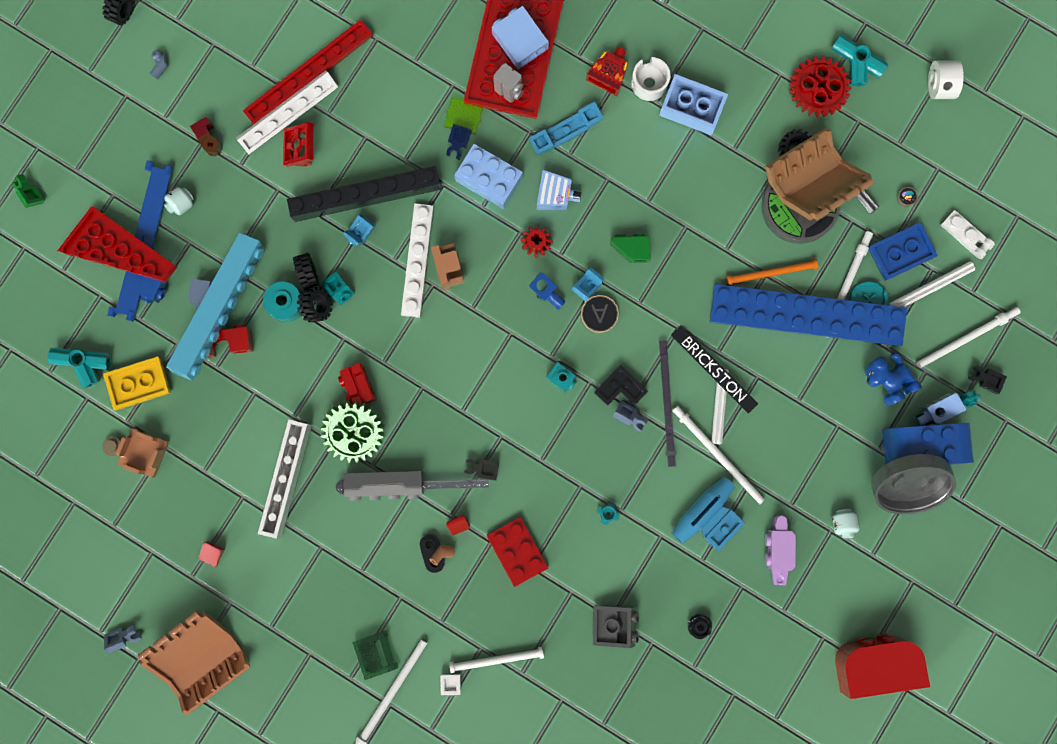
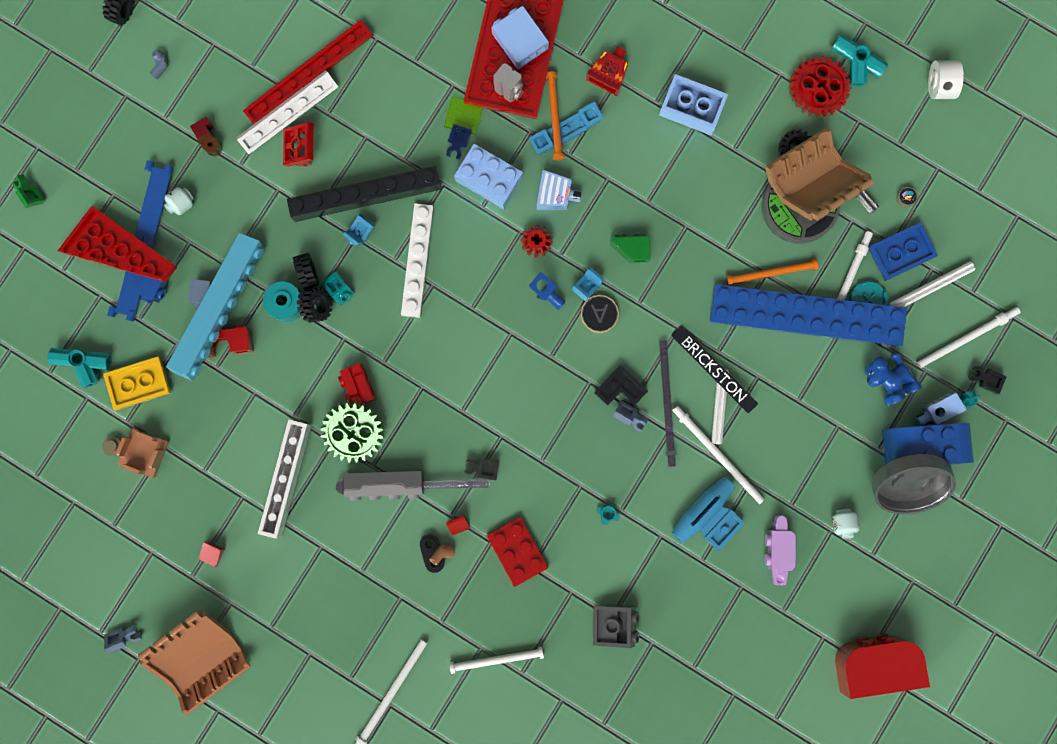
clear green plate [353,630,399,680] -> none
nougat panel [431,243,465,290] -> none
white plate [440,674,461,695] -> none
teal brick [546,362,577,392] -> none
white piece [631,57,671,101] -> none
black plate [688,614,712,639] -> none
white plate [940,210,995,259] -> none
none -> orange bar [546,71,565,160]

